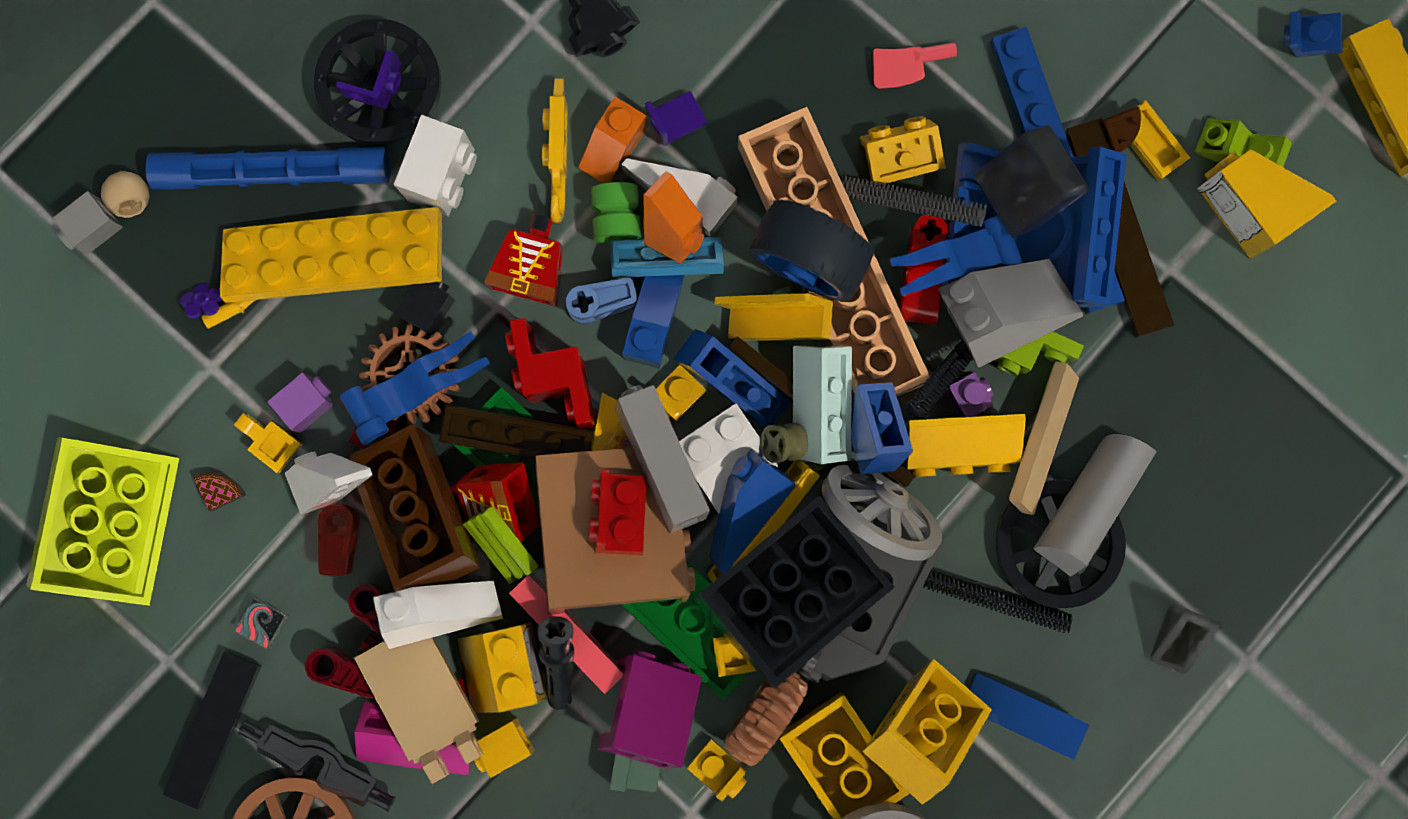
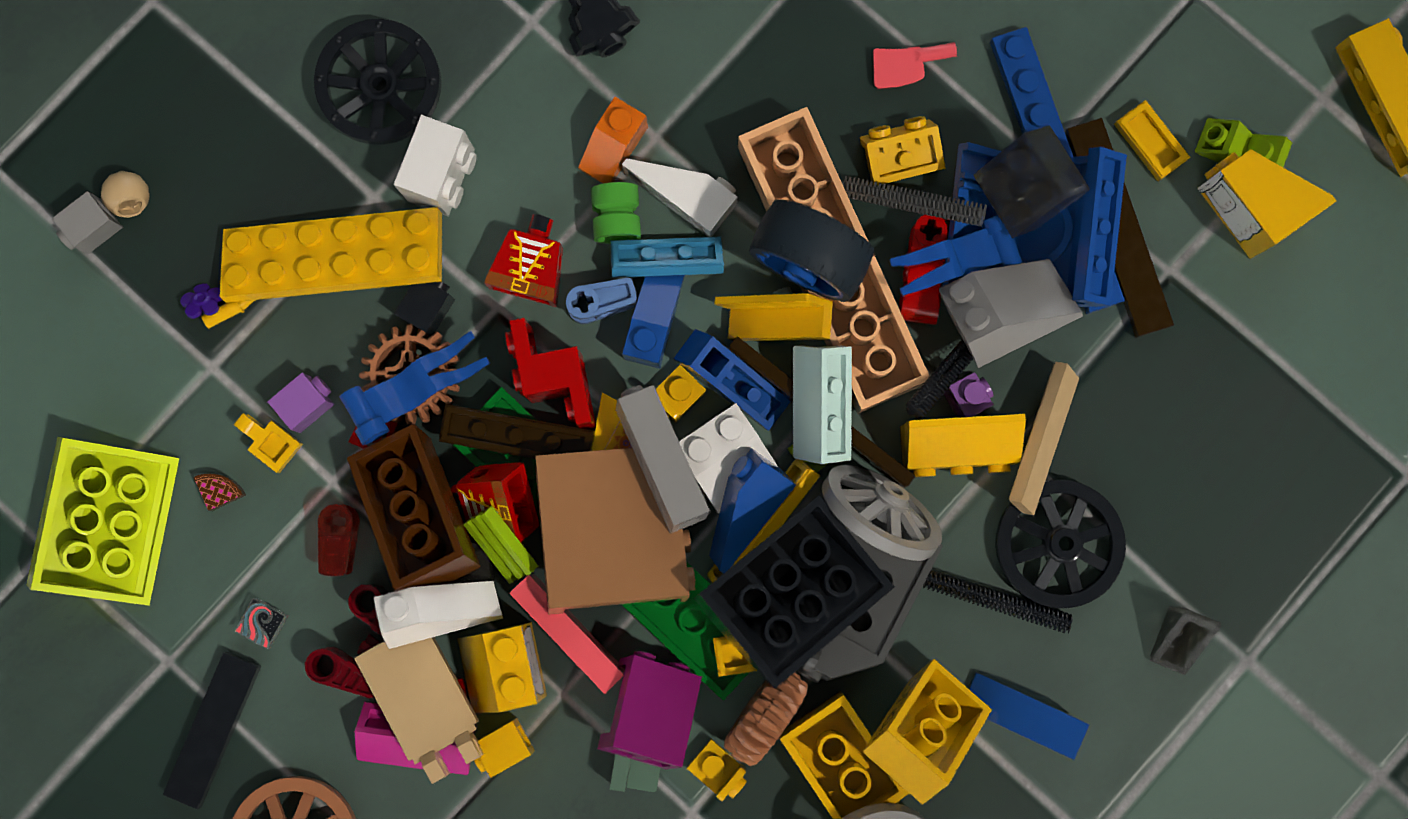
blue piece [145,146,391,190] -> none
black piece [238,719,396,812] -> none
white slope [285,452,372,515] -> none
dark purple bracket [335,50,402,109] -> none
black pin [538,616,575,710] -> none
yellow plate [542,78,568,223] -> none
red bracket [589,469,647,555] -> none
orange slope [644,171,704,264] -> none
dark purple bracket [645,91,707,146] -> none
olive wheel [760,423,808,463] -> none
blue slope [851,382,913,474] -> none
lime slope [994,331,1084,376] -> none
light grey brick [1033,434,1157,576] -> none
reddish brown tile [1103,106,1142,153] -> none
blue bracket [1284,11,1343,58] -> none

